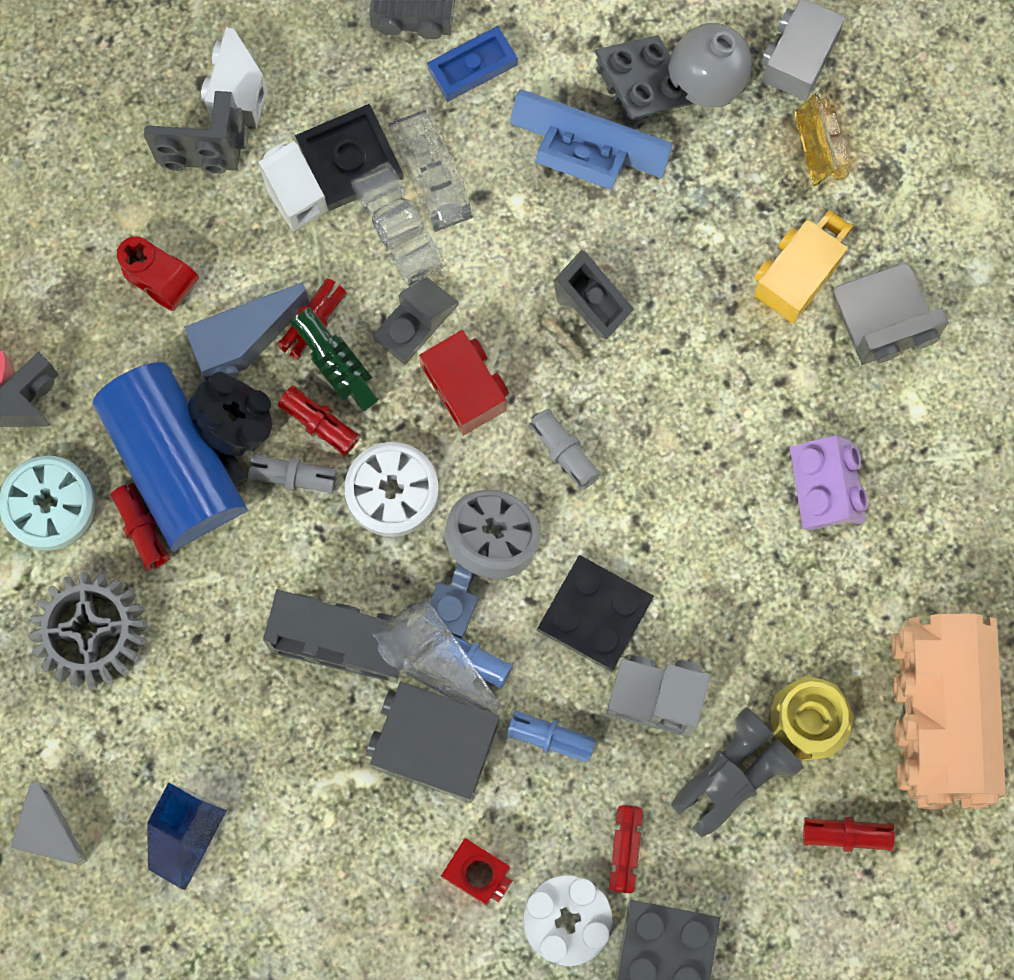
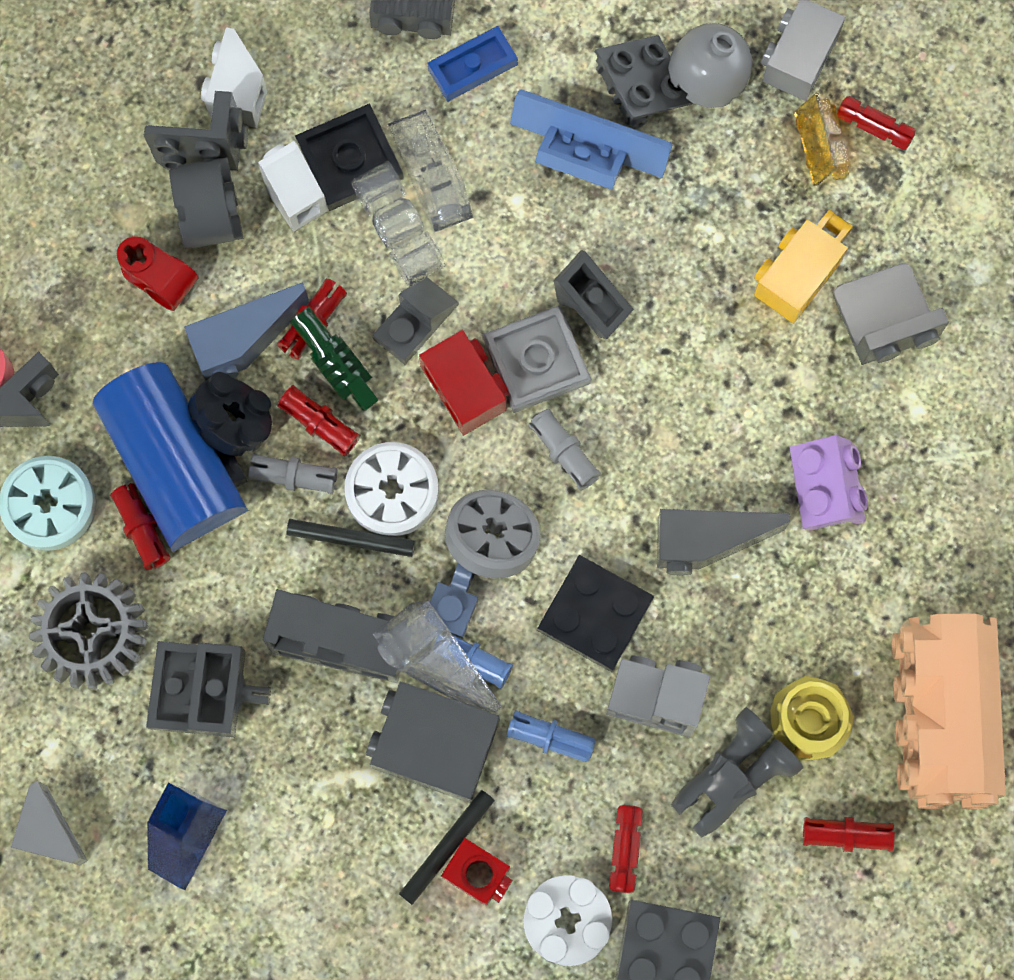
none -> dark grey plate [146,641,271,738]
none -> dark grey brick [169,157,244,249]
none -> pearl dark grey bar [286,519,415,557]
none -> pearl dark grey bar [399,790,495,905]
none -> light grey plate [482,305,592,413]
none -> dark grey slope [657,509,790,576]
none -> red axle [837,96,916,150]

